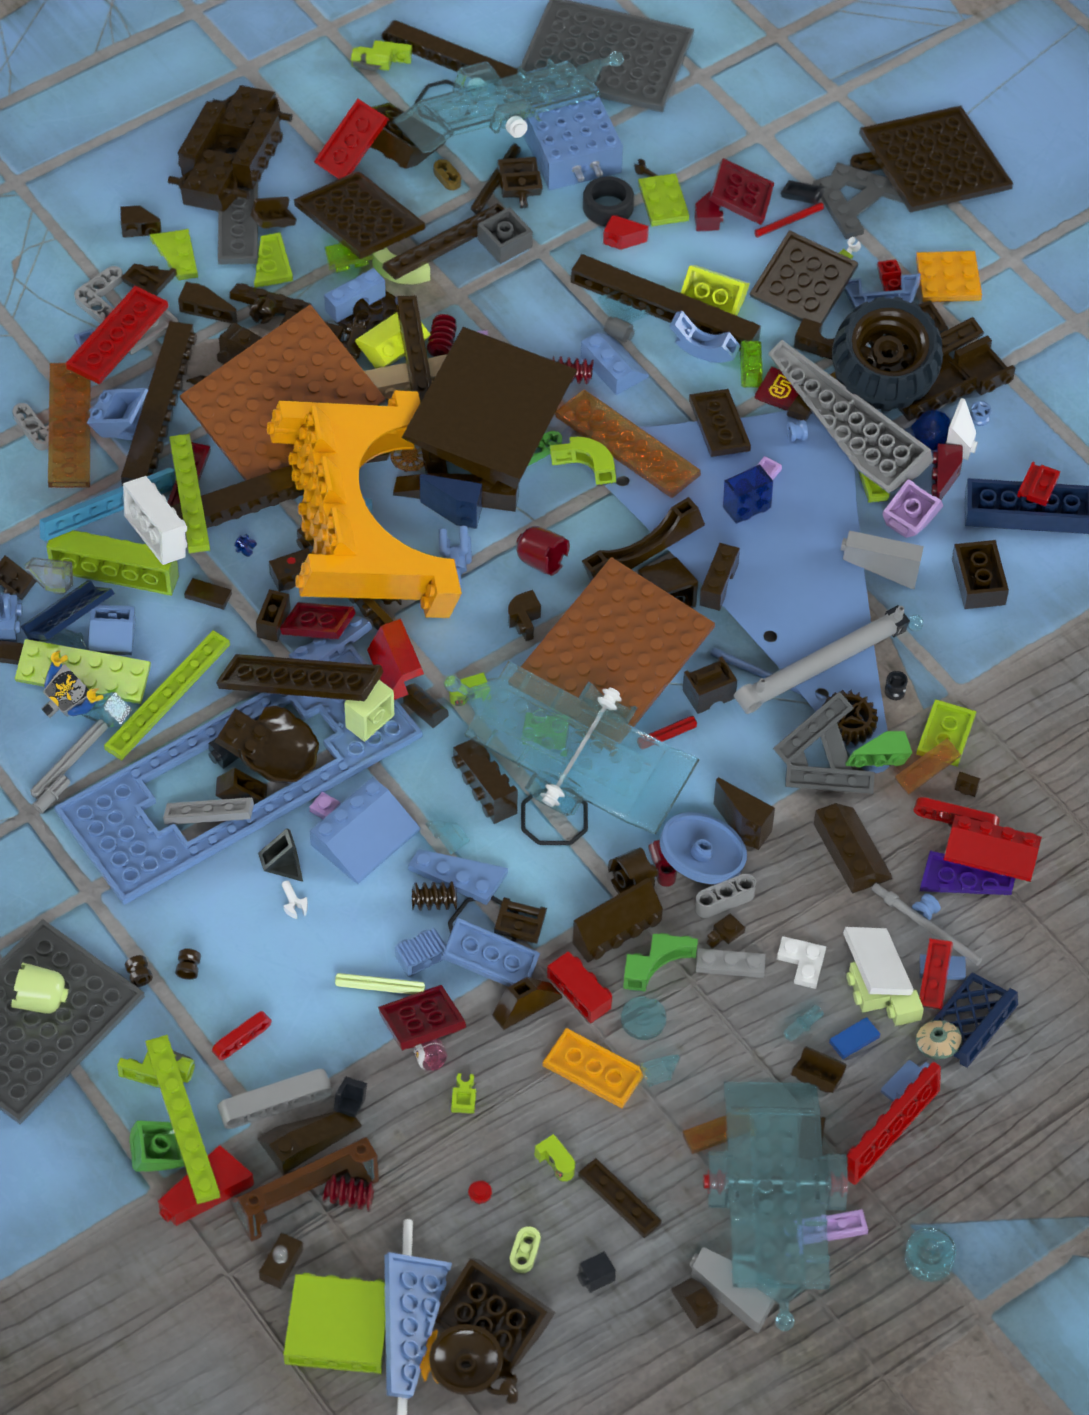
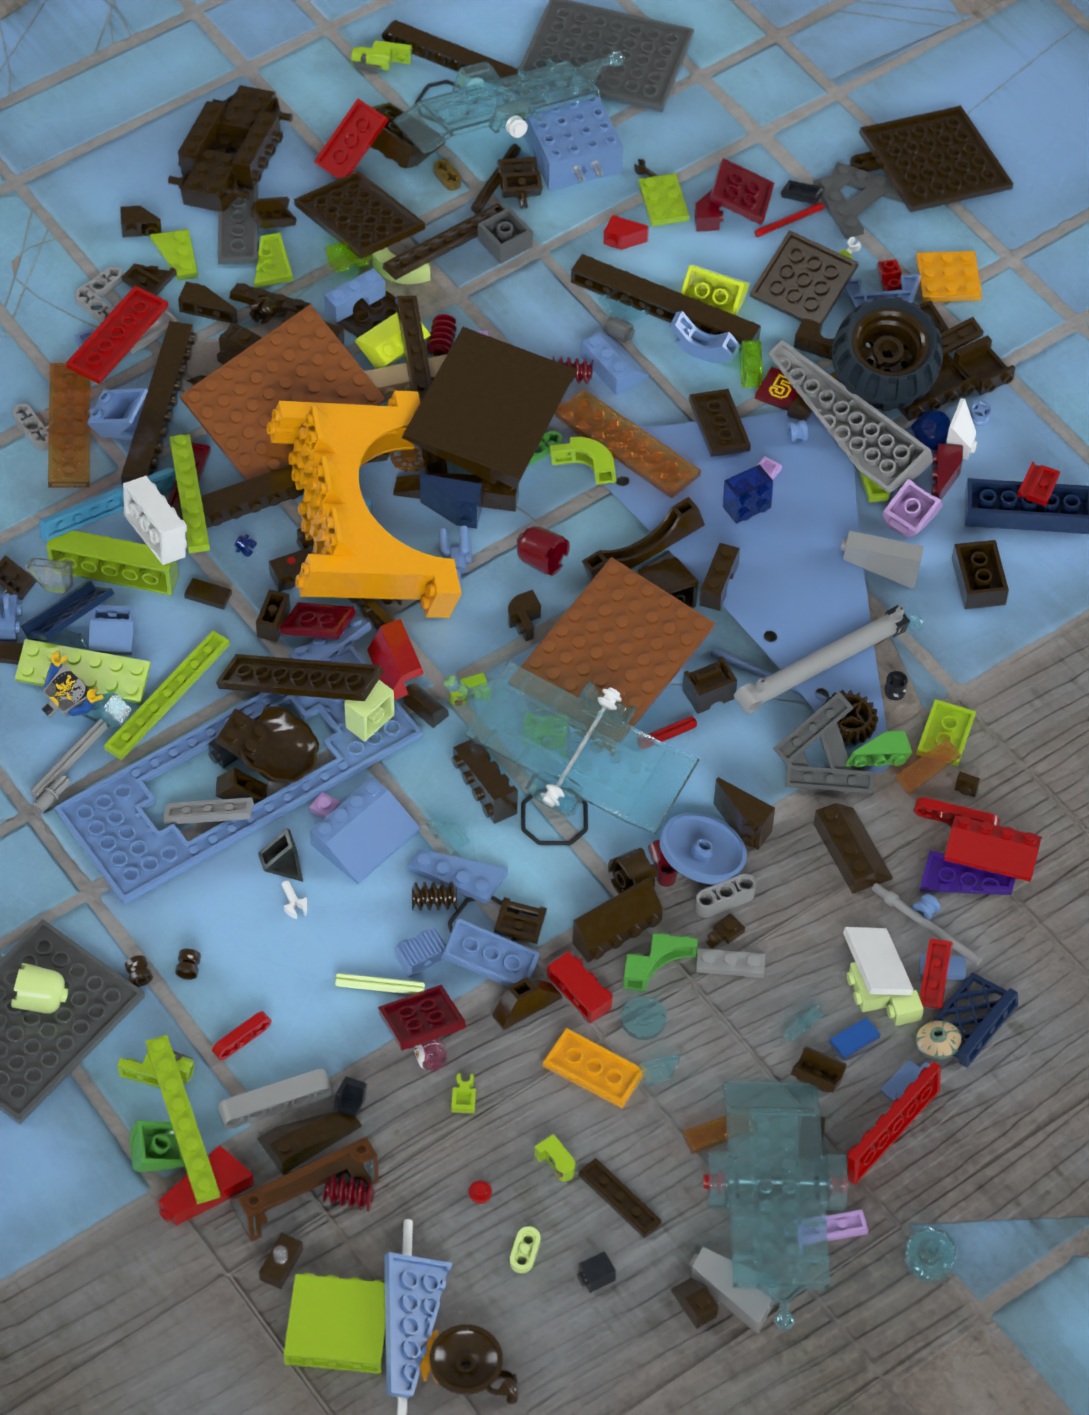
dark brown hinge [342,317,367,361] -> none
dark brown slope [435,1258,556,1372] -> none
black tyre [583,176,634,226] -> none
white plate [777,936,826,989] -> none

